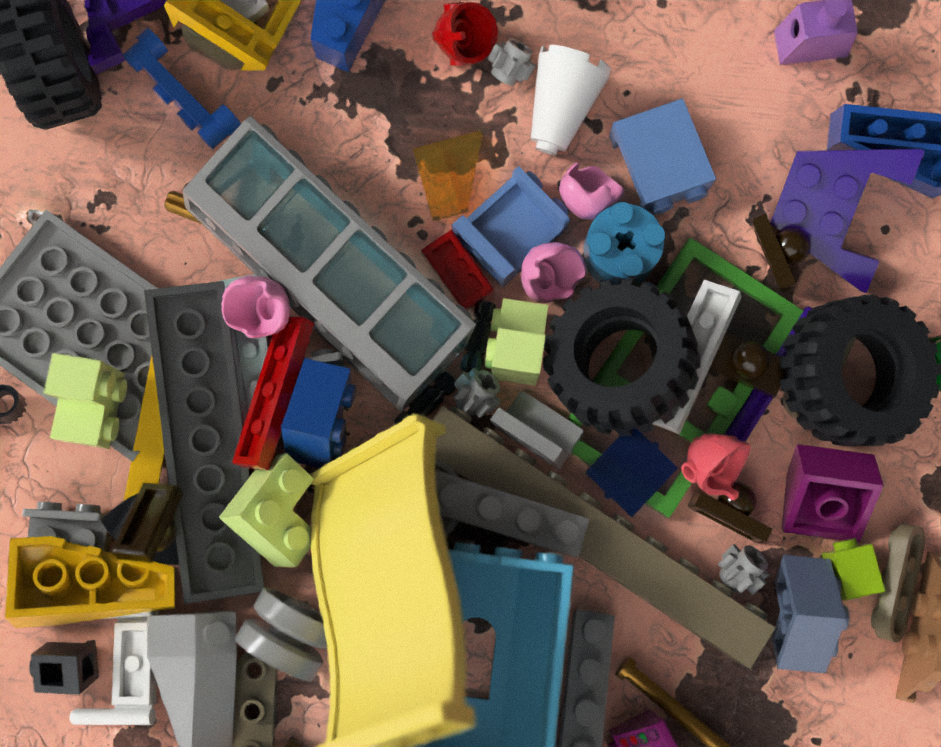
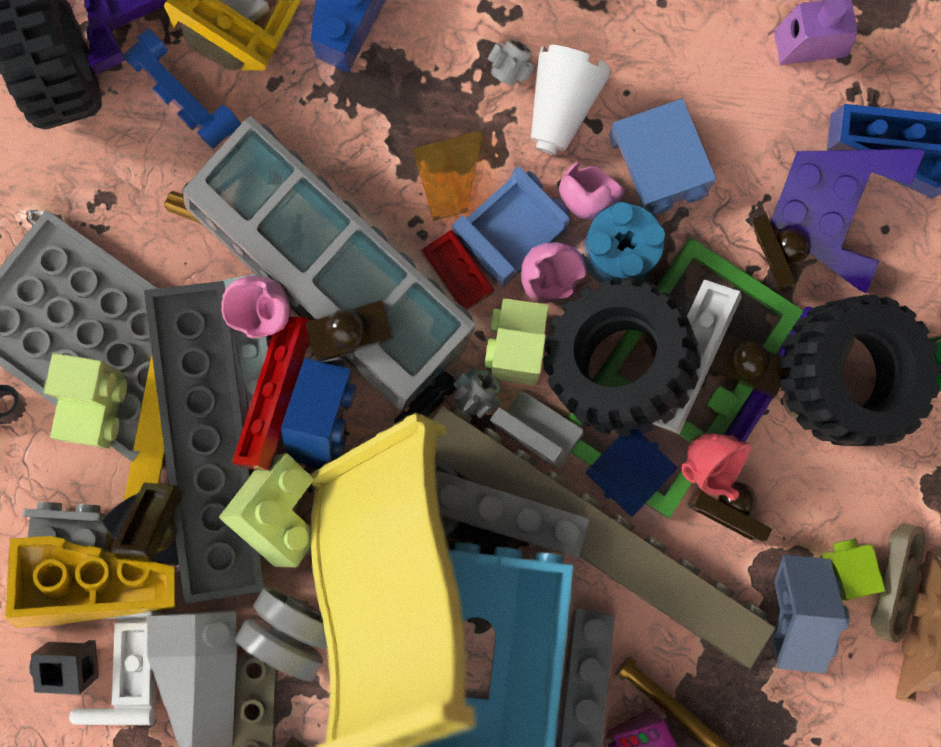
red helmet [432,2,498,66] -> none
black axle [460,300,496,373] -> none
light grey gear [718,544,769,595] -> none
magenta slope [782,444,884,543] -> none
none -> dark brown tile [306,300,395,362]

